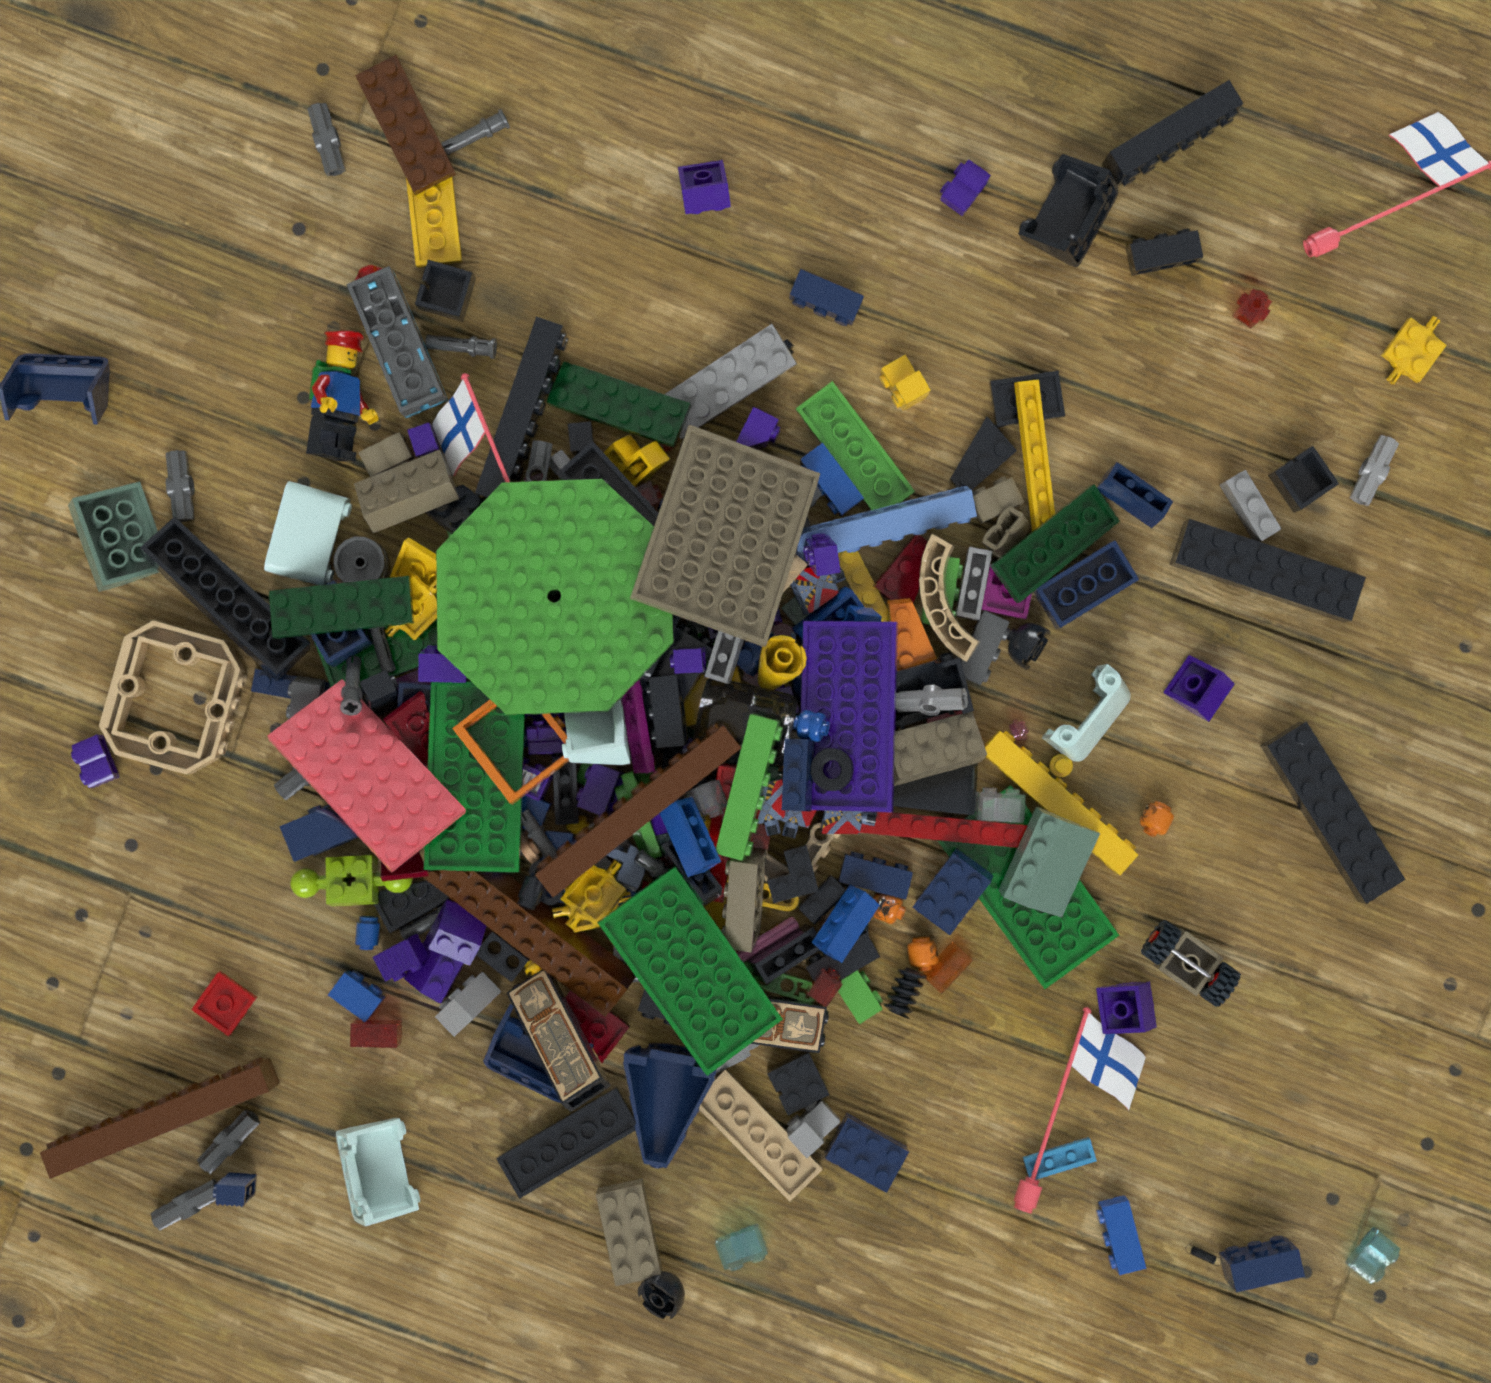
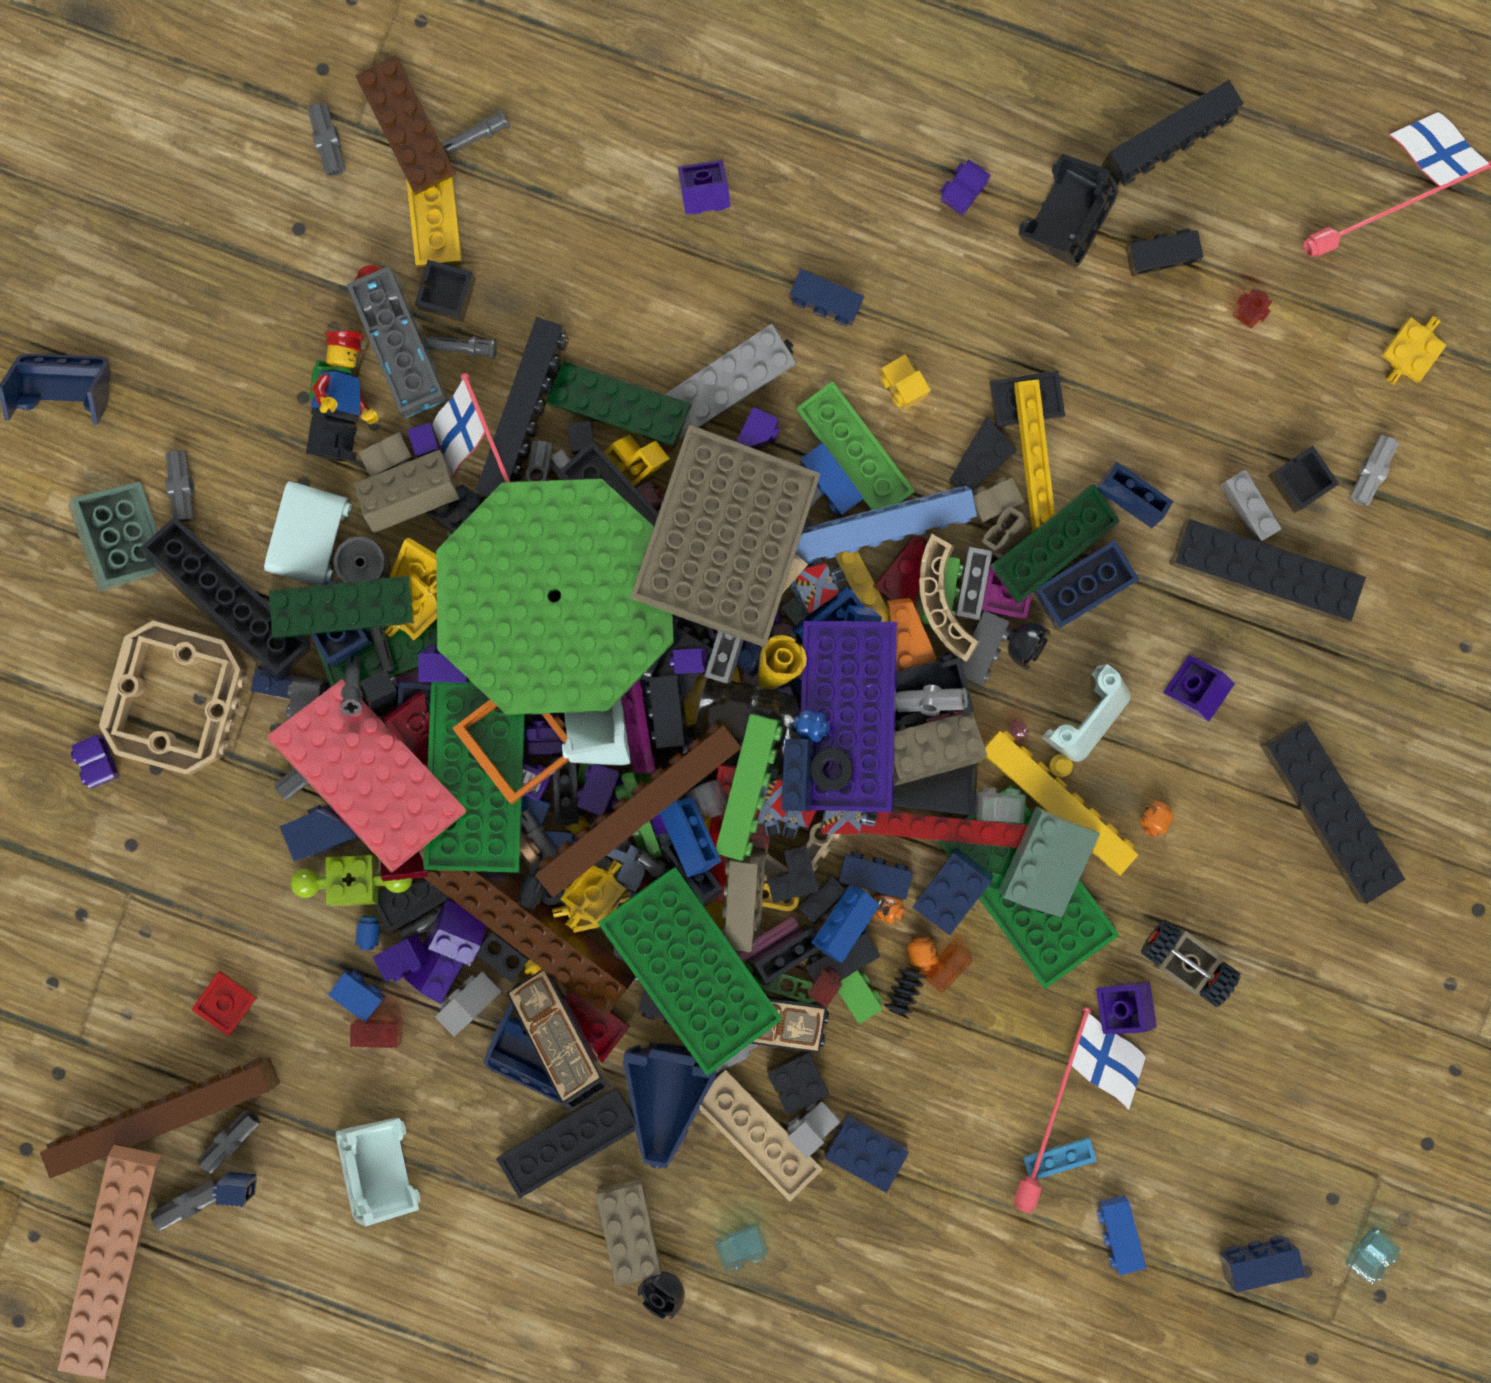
dark purple brick [803,533,840,577] -> none
black piece [1186,1244,1222,1266] -> none
none -> nougat brick [58,1145,161,1380]

